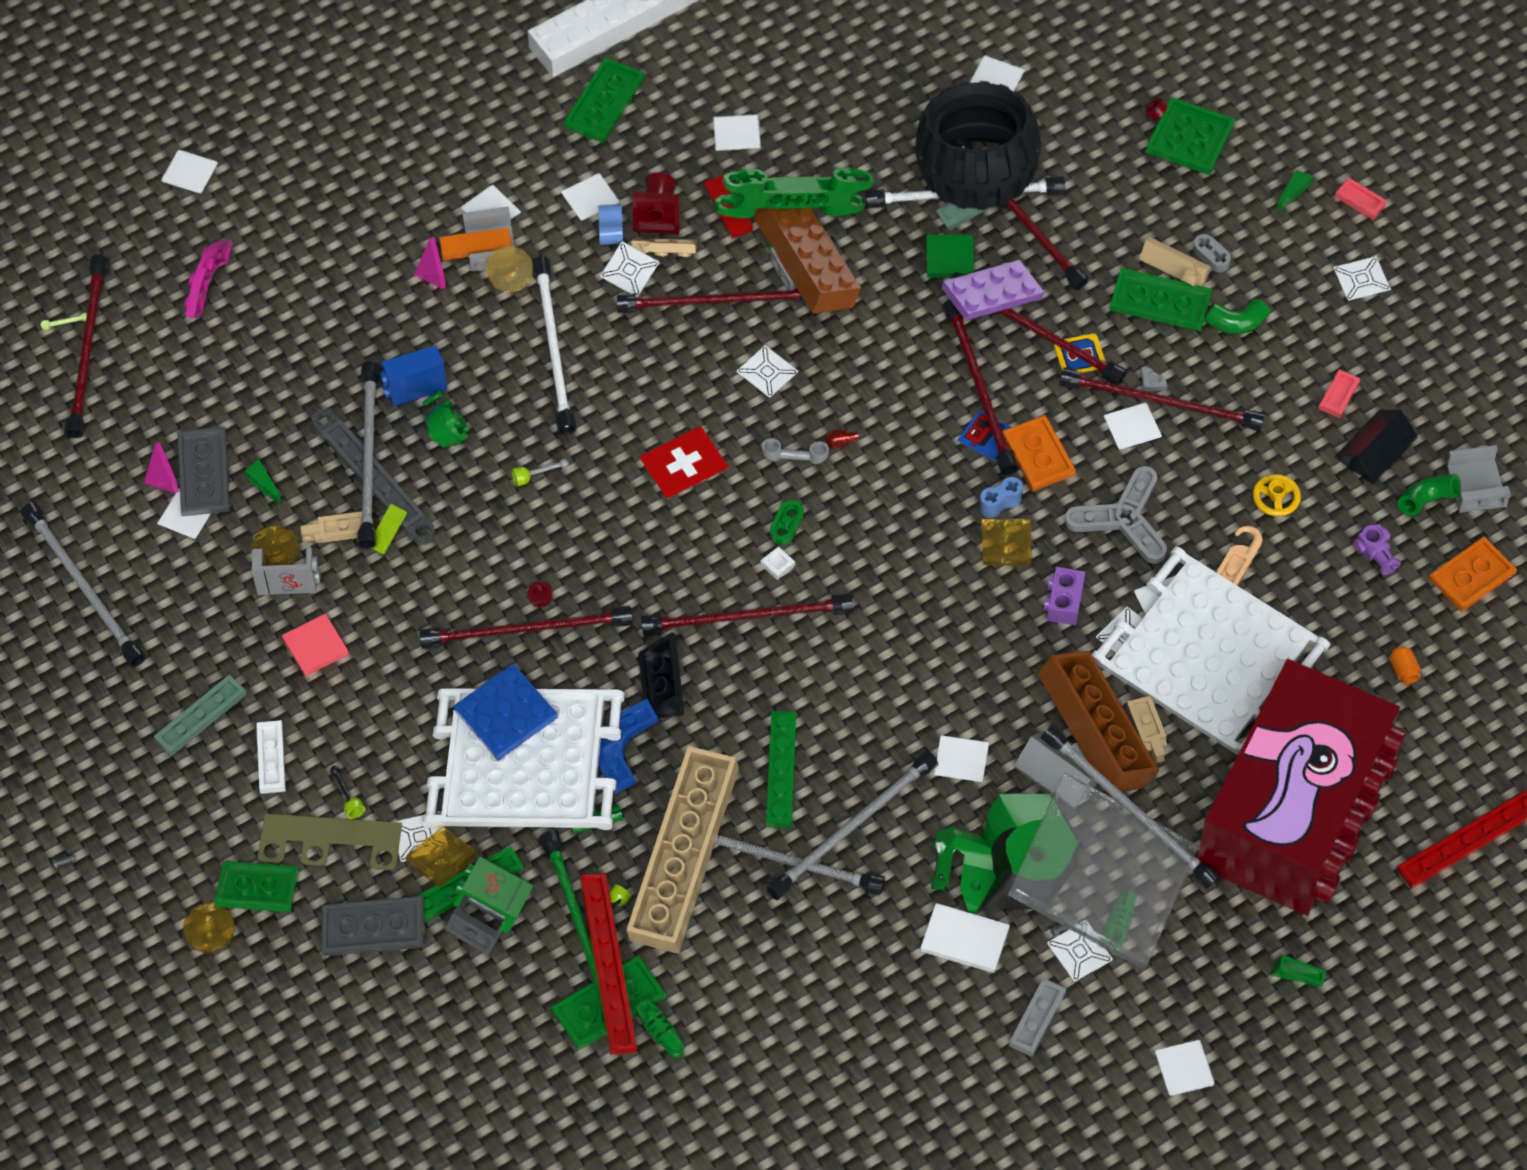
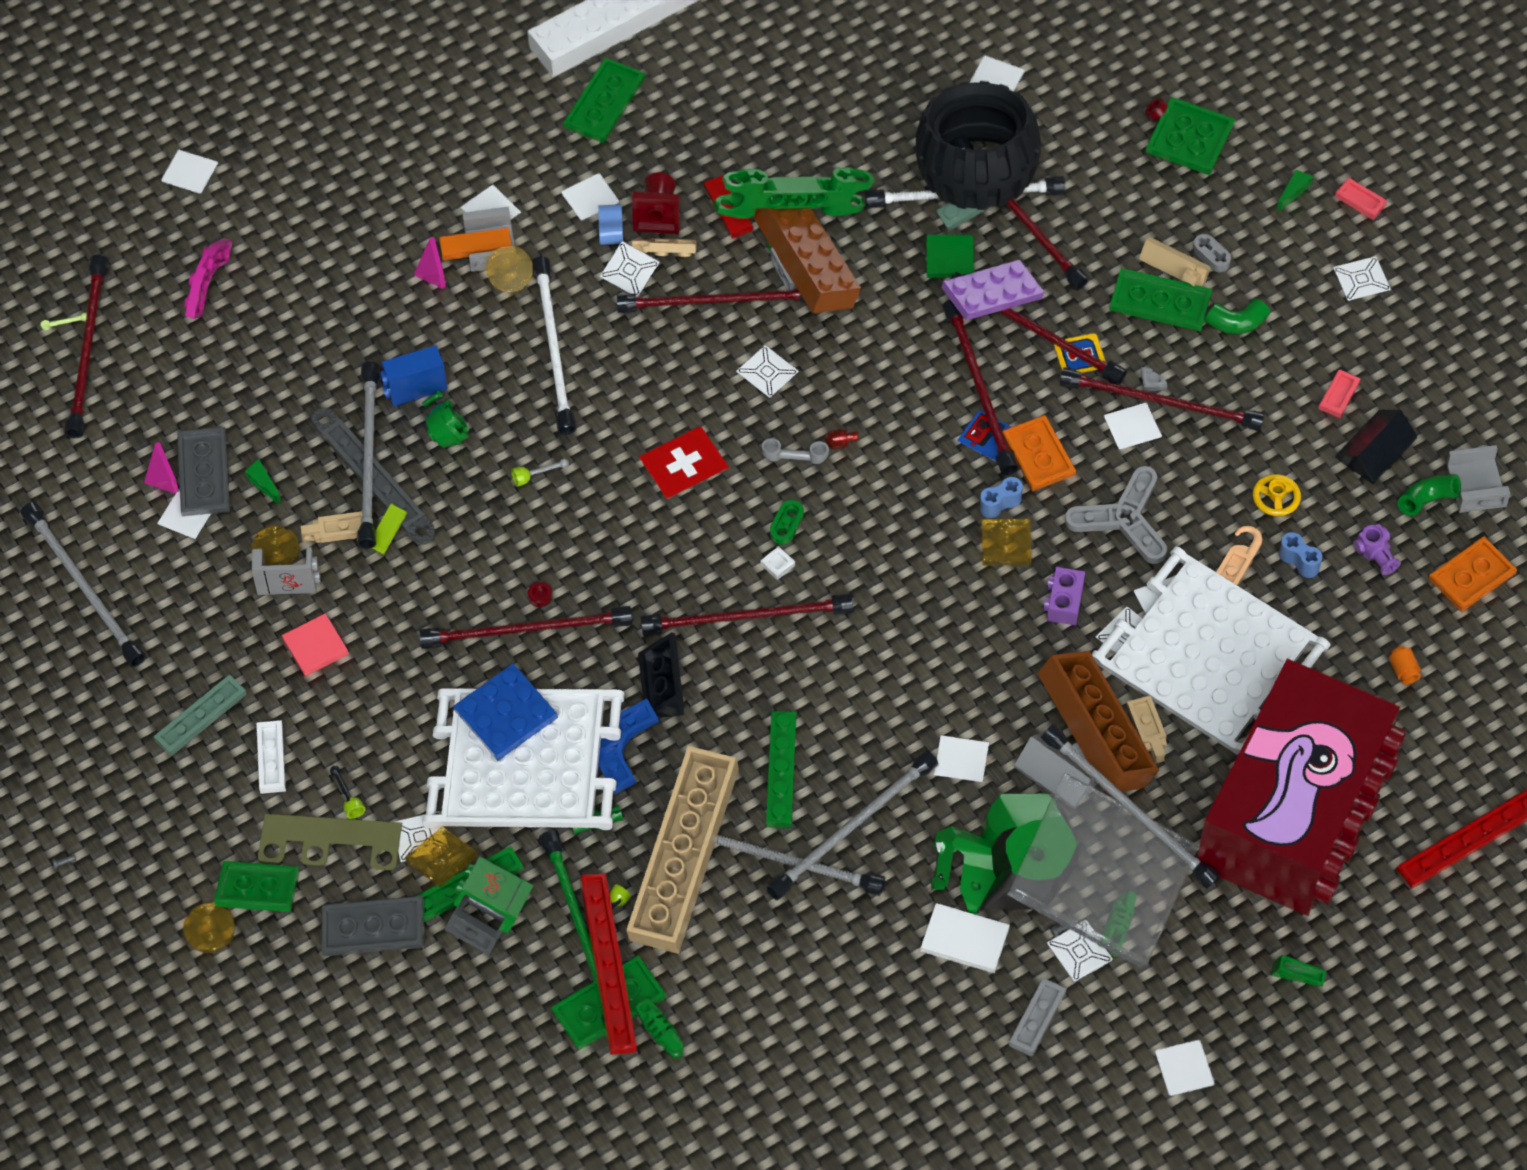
white sticker [713,115,760,151] -> none
none -> medium blue axle [1279,532,1322,578]

